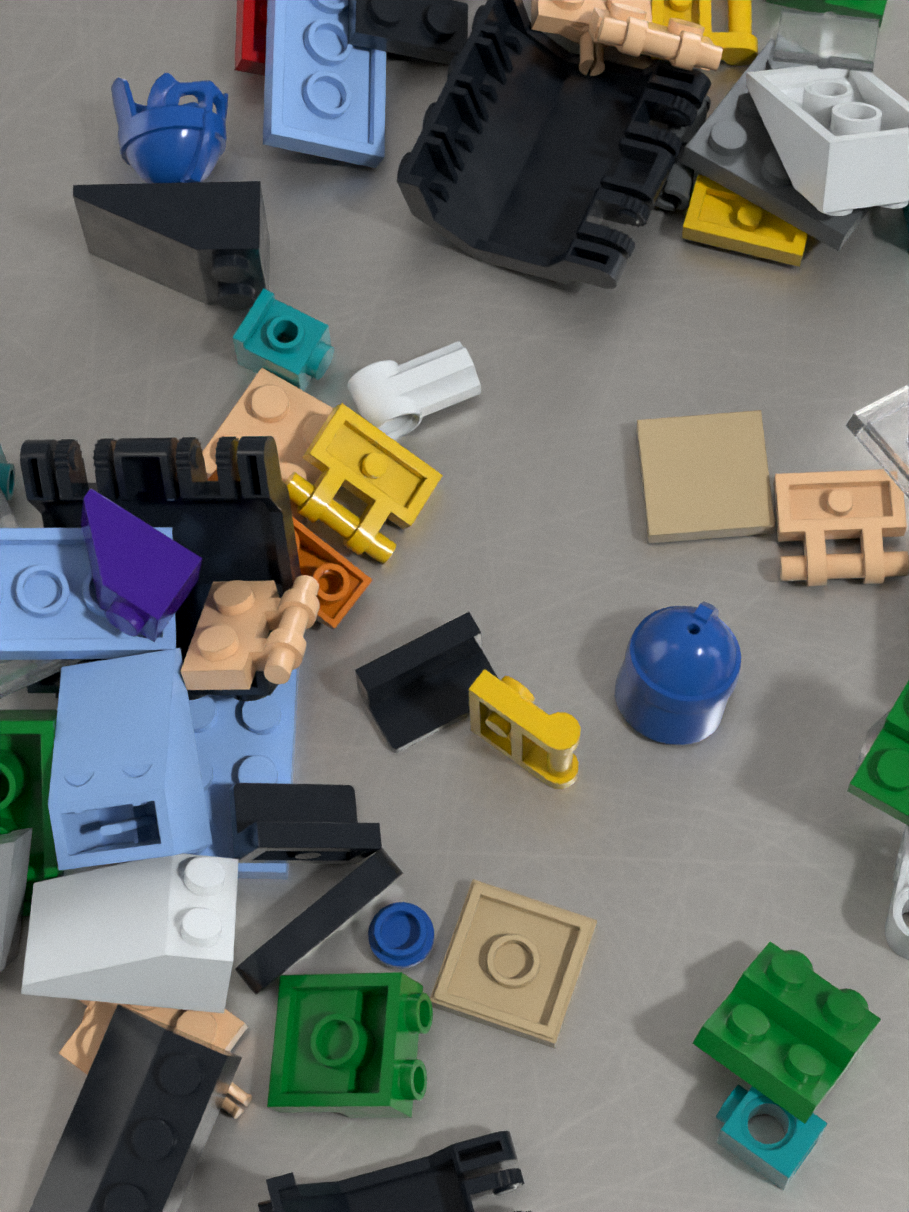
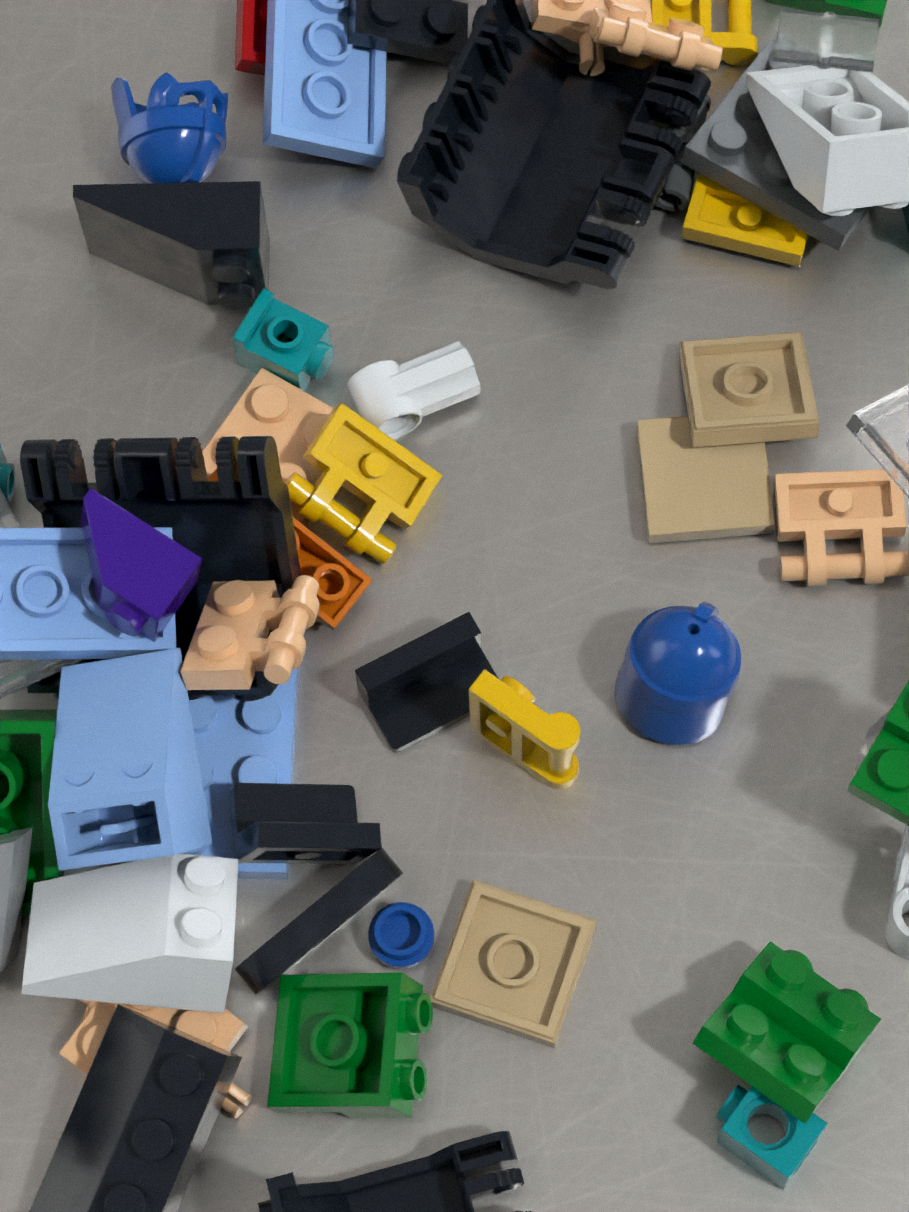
none -> tan tile [679,332,819,448]

